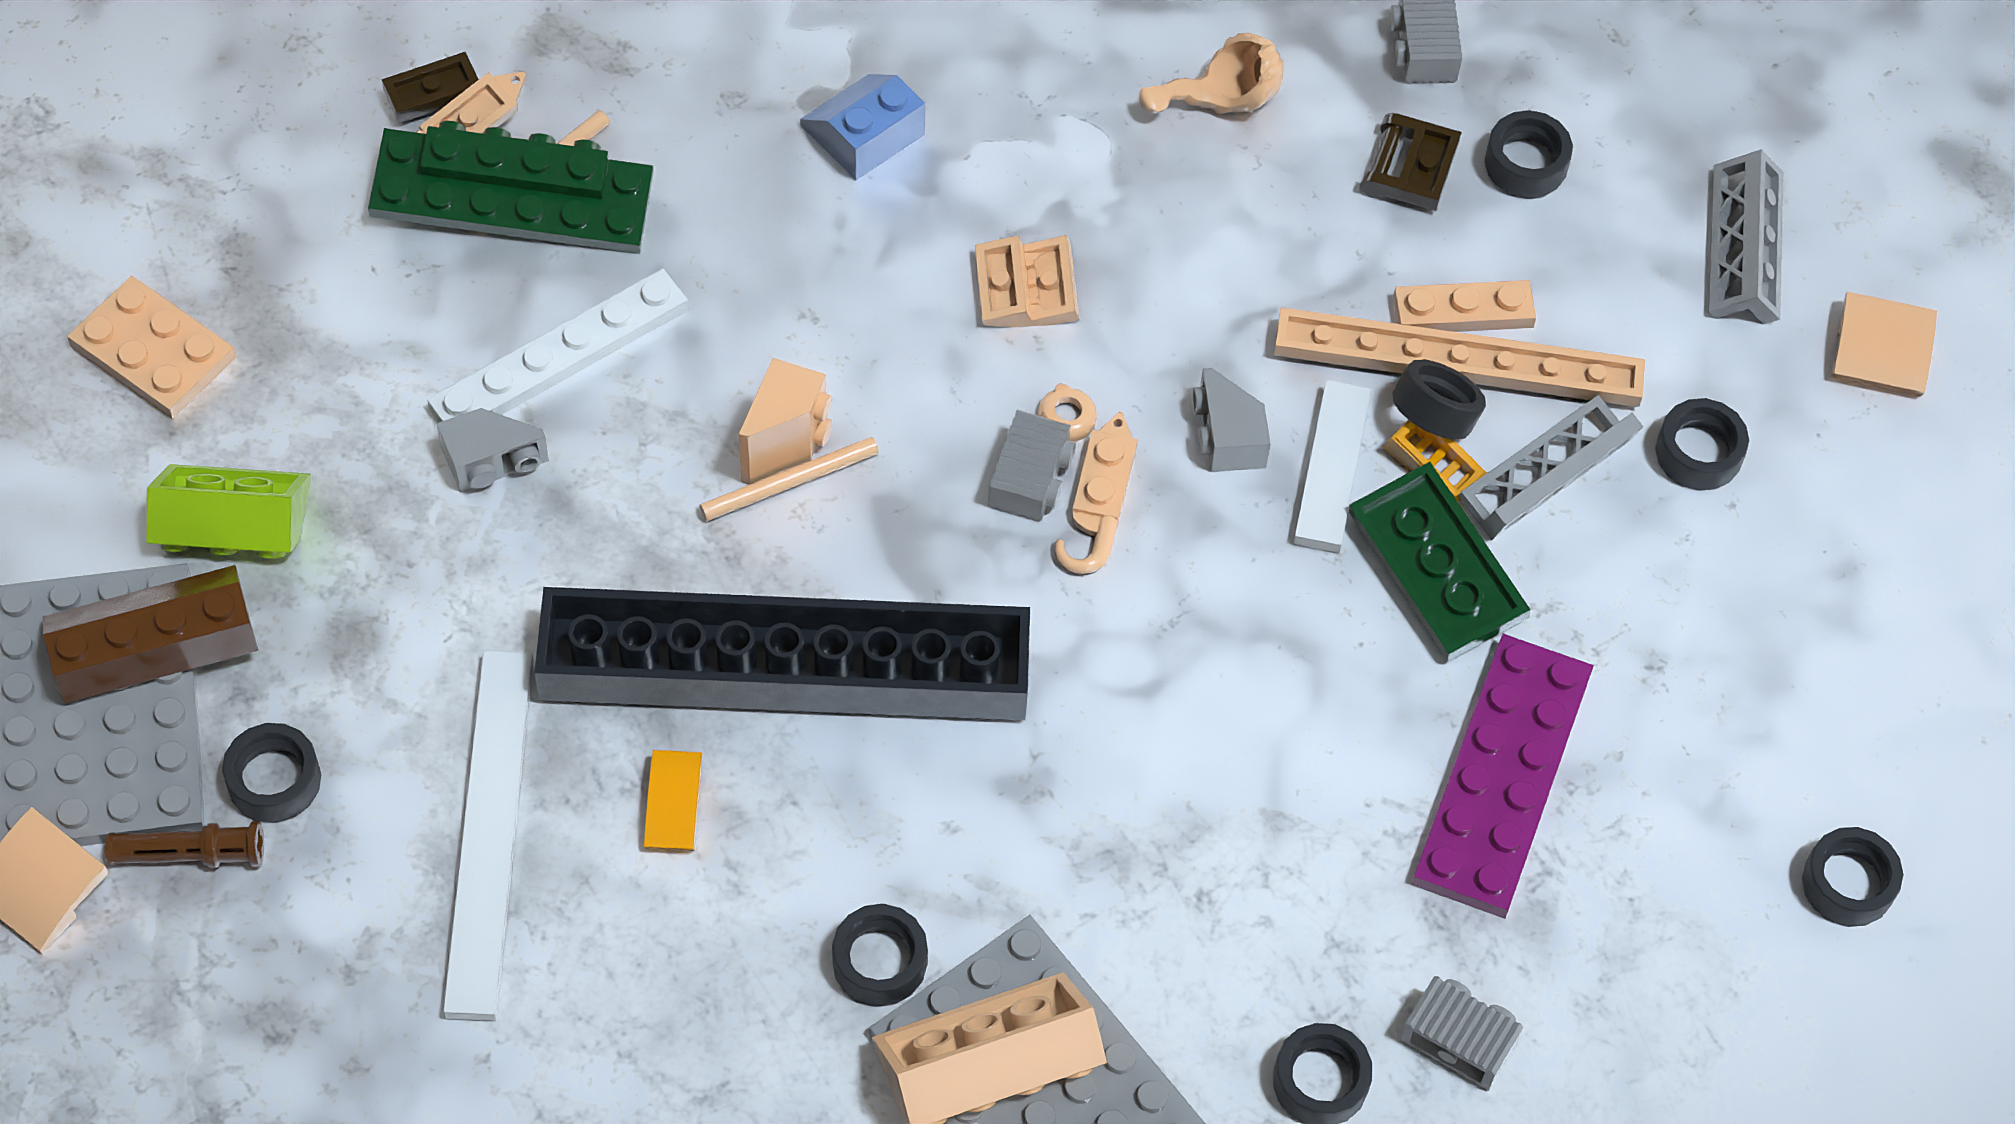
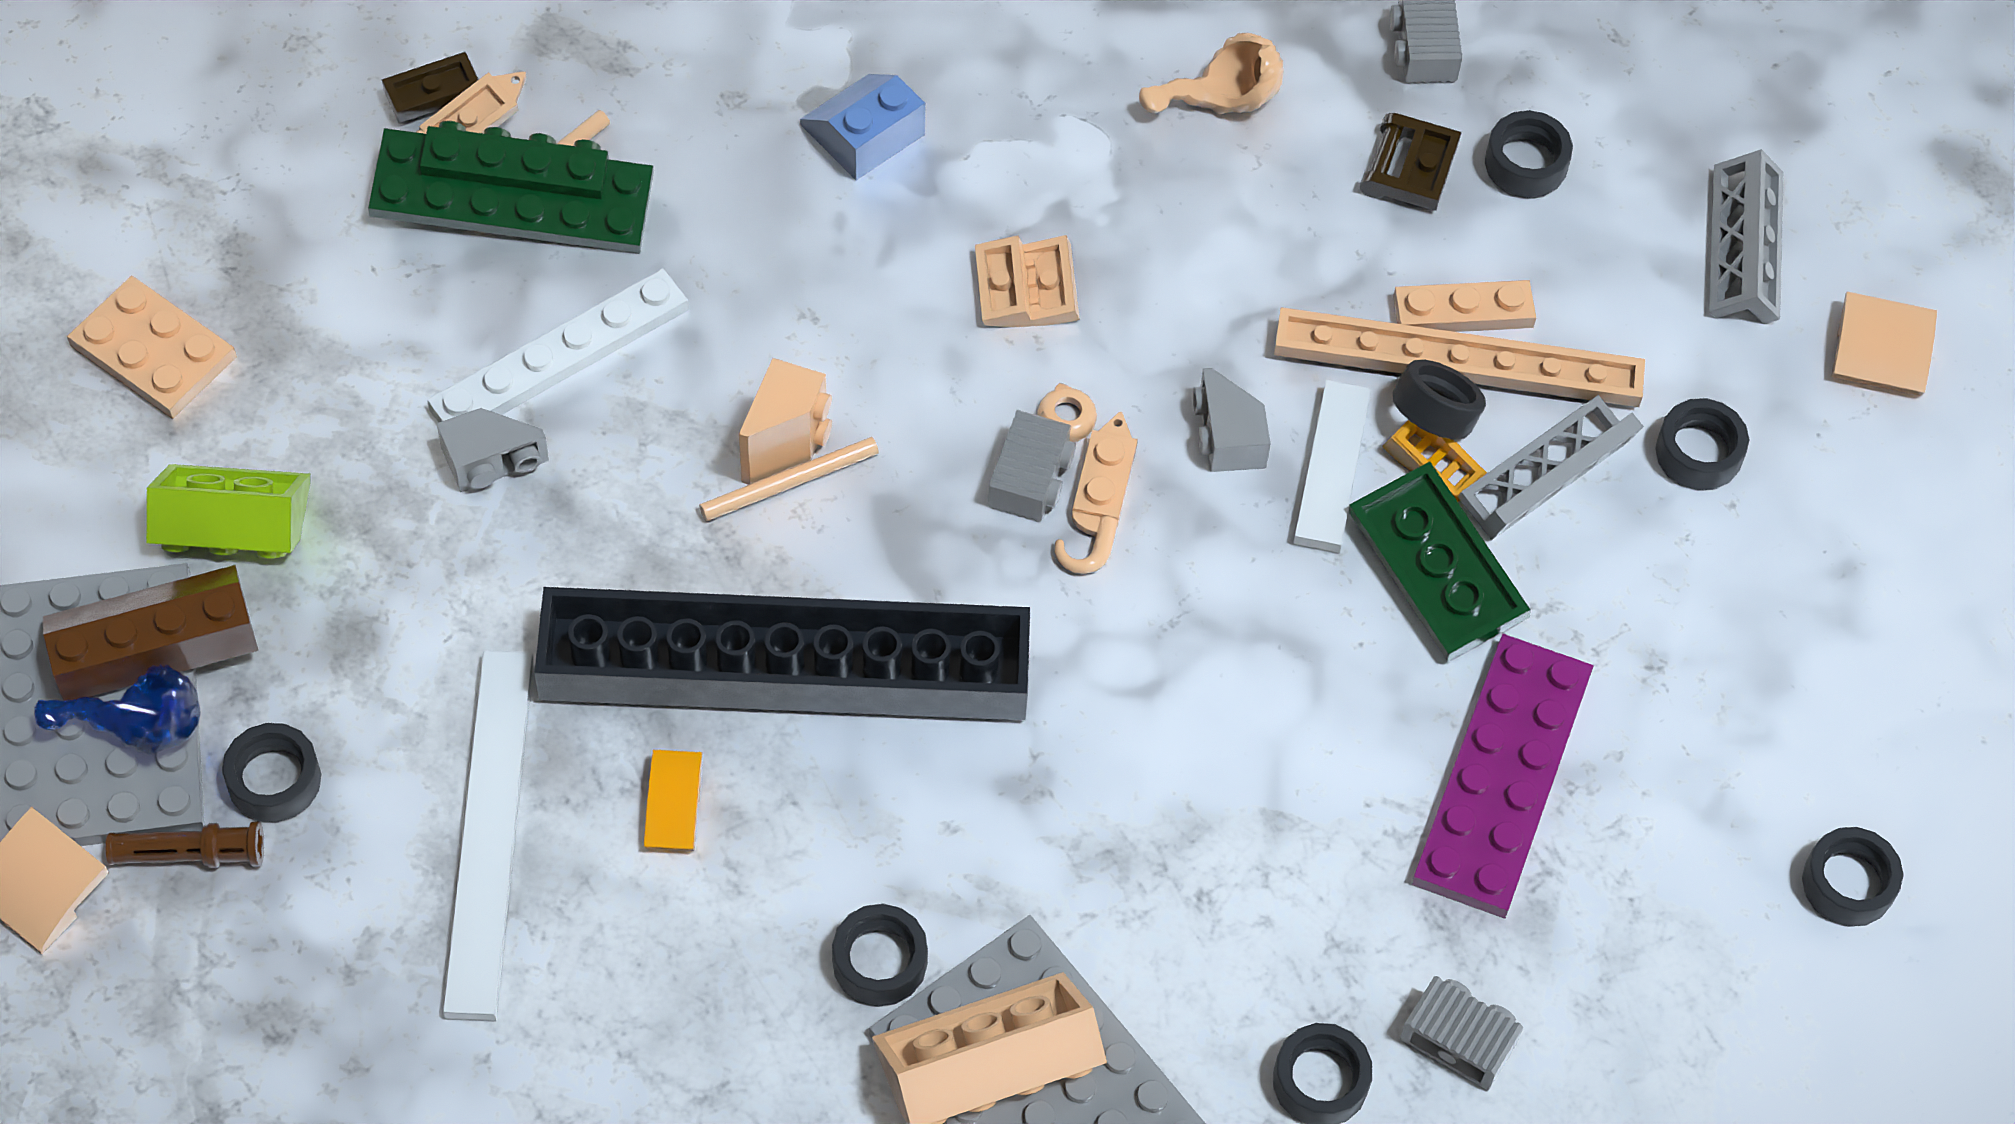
none -> clear blue hair [34,664,201,755]

